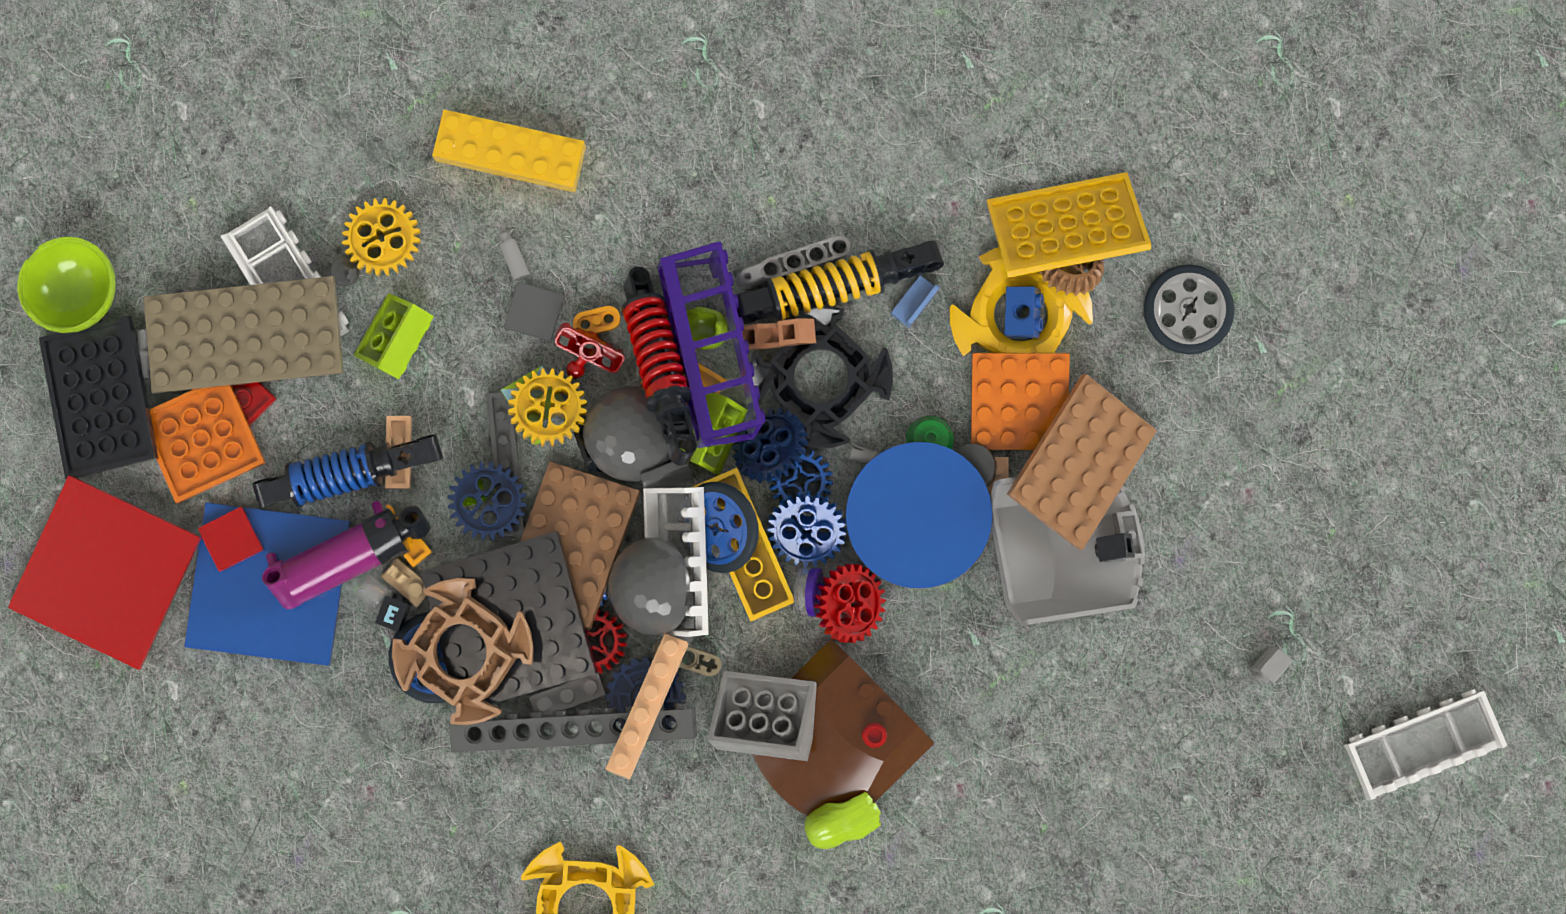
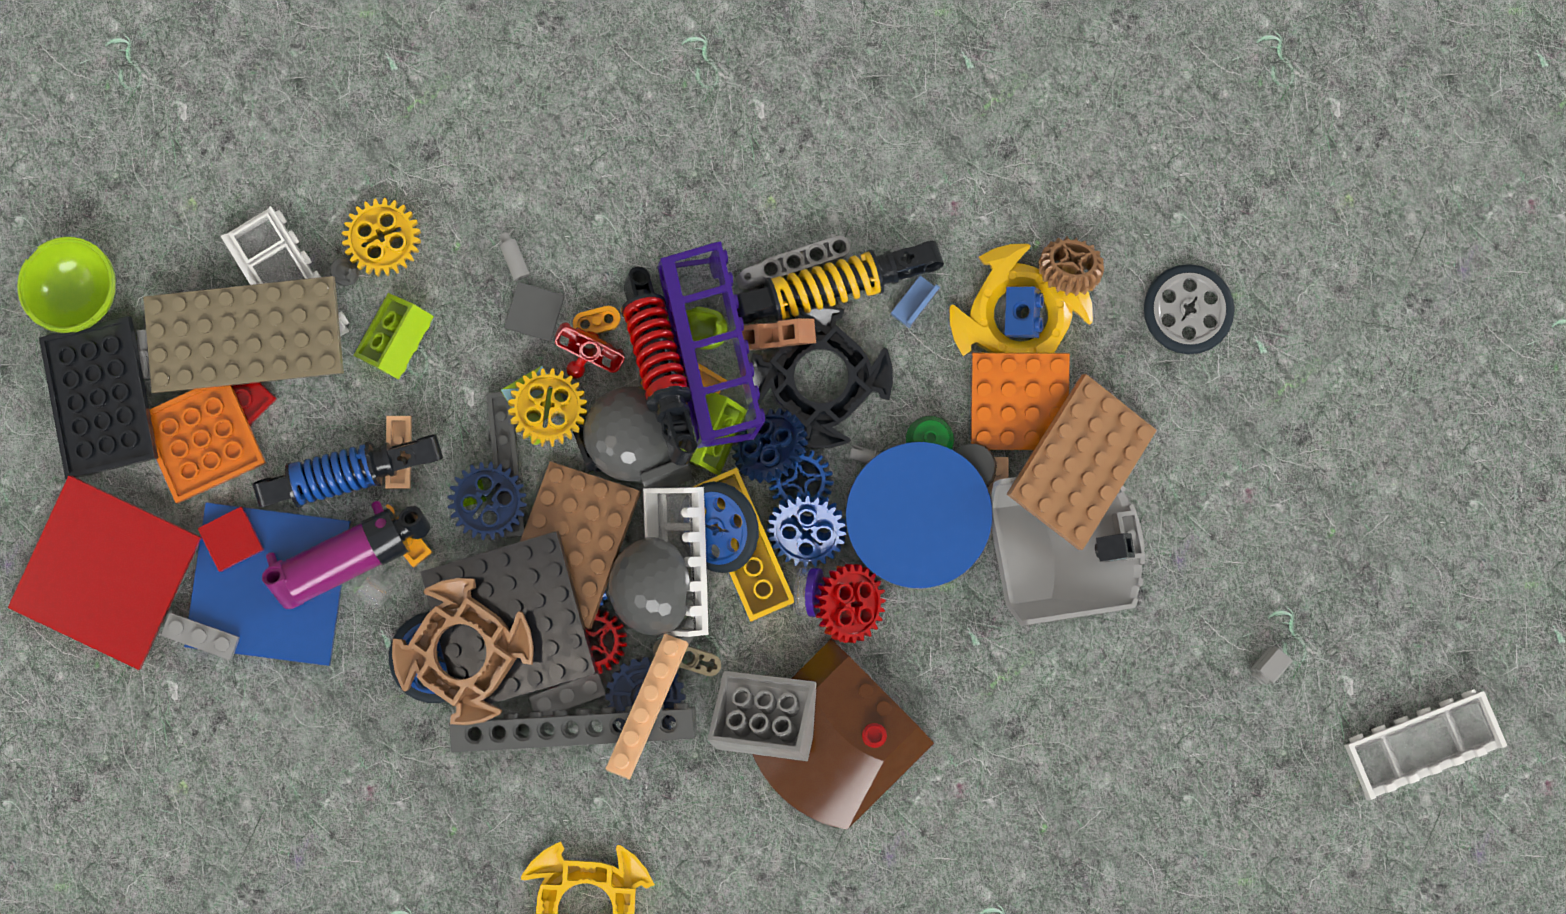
black brick [375,593,412,632] -> none
tan plate [381,558,427,607] -> none
yellow brick [432,109,586,193] -> none
lime hair [804,792,881,849] -> none
yellow plate [986,172,1151,278] -> none
none -> light grey plate [161,613,240,660]

